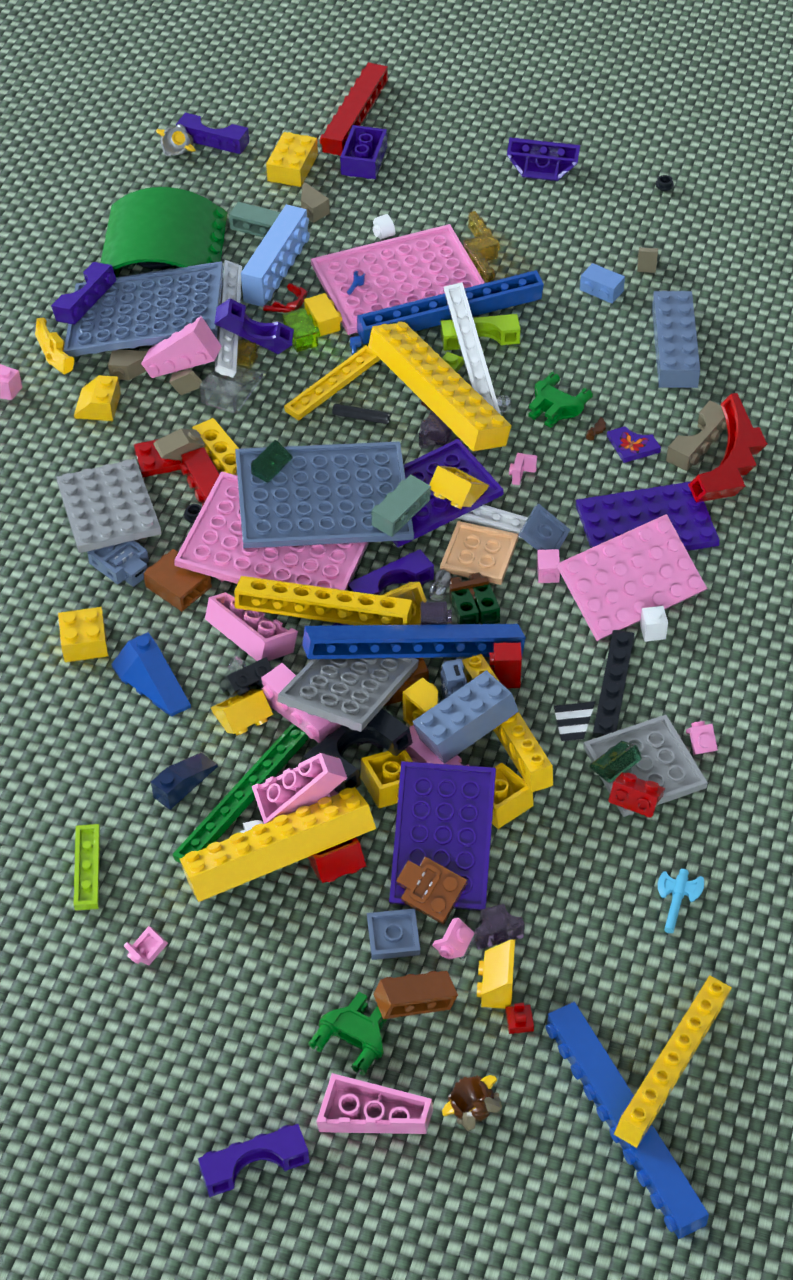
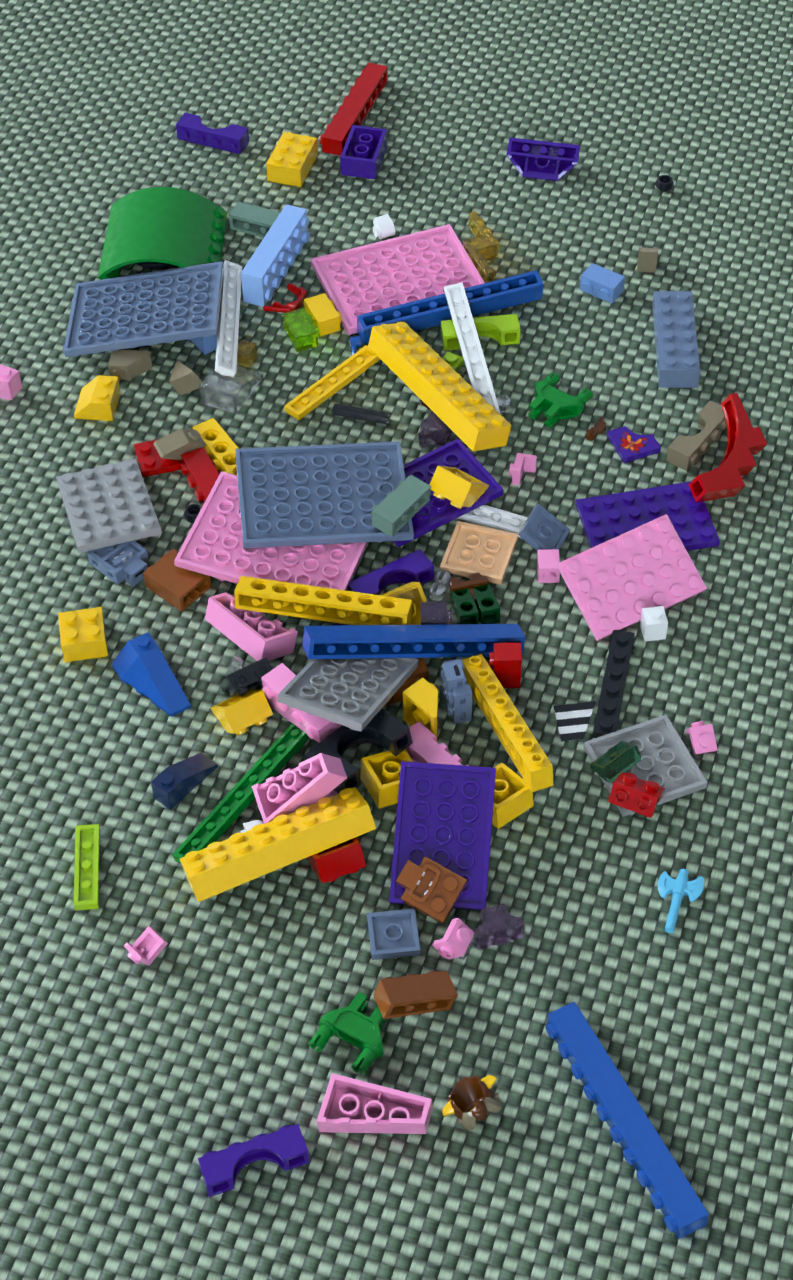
yellow plate [35,318,74,375] -> none
dark purple arch [51,262,117,325] -> none
bright pink wedge [141,316,222,378] -> none
light grey hair [156,124,196,156] -> none
dark purple arch [214,298,294,355] -> none
clear green slope [251,440,293,483] -> none
dark tan slope [301,182,330,223] -> none
blue hand [347,271,365,295] -> none
sand blue brick [412,670,519,764] -> none
yellow slope [477,940,515,1009] -> none
red tile [505,1003,534,1034] -> none
yellow brick [614,975,732,1148] -> none

